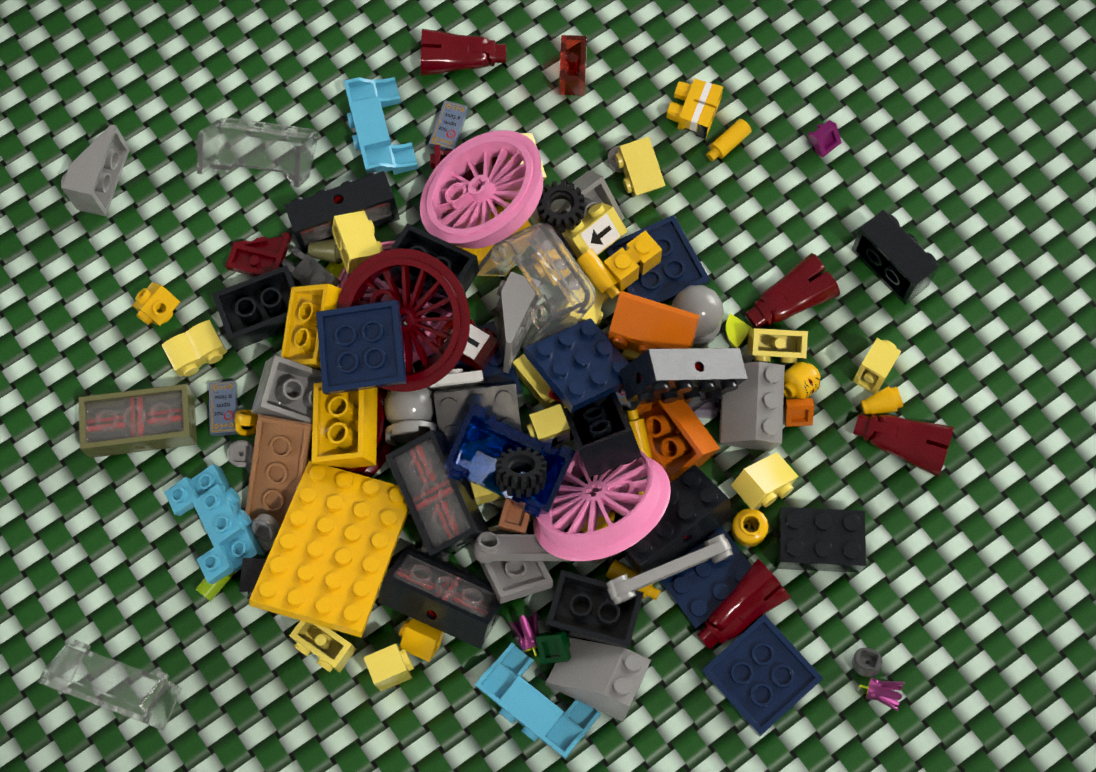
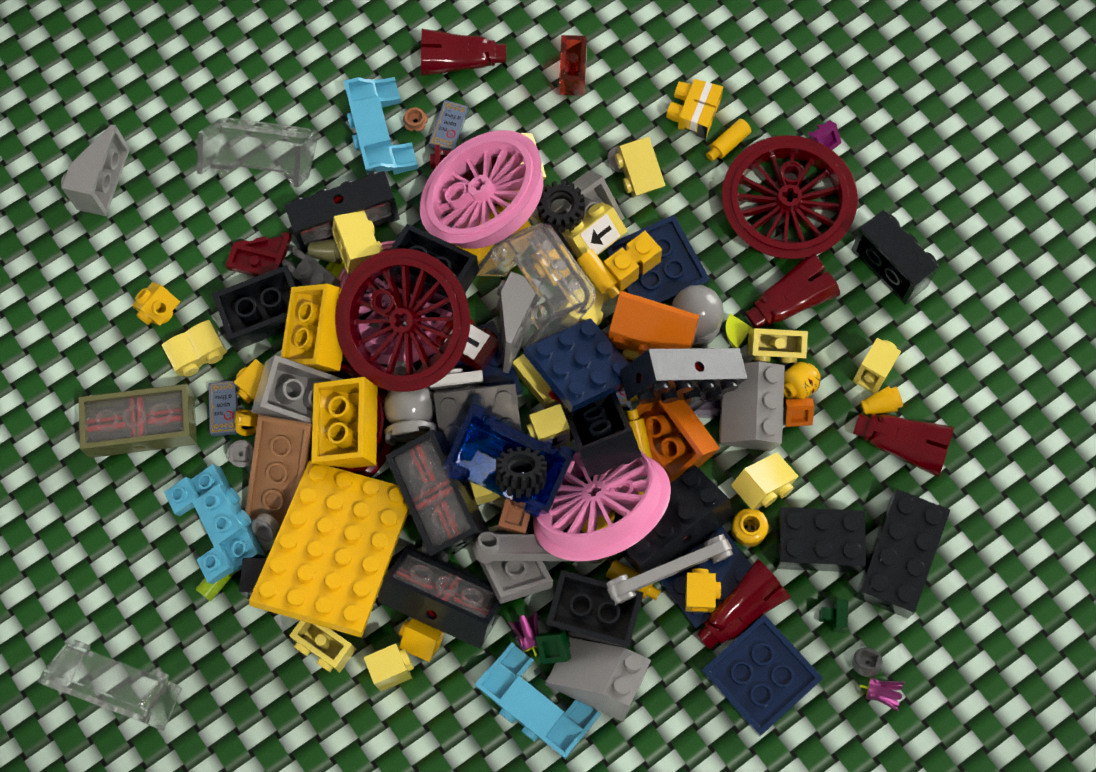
dark blue plate [316,300,407,395] -> none
none -> yellow brick [234,359,264,404]
none -> nougat plate [403,108,428,132]
none -> yellow brick [685,568,721,612]
none -> dark red piece [722,135,858,259]
none -> dark green tile [819,599,848,633]
none -> black brick [855,489,950,619]

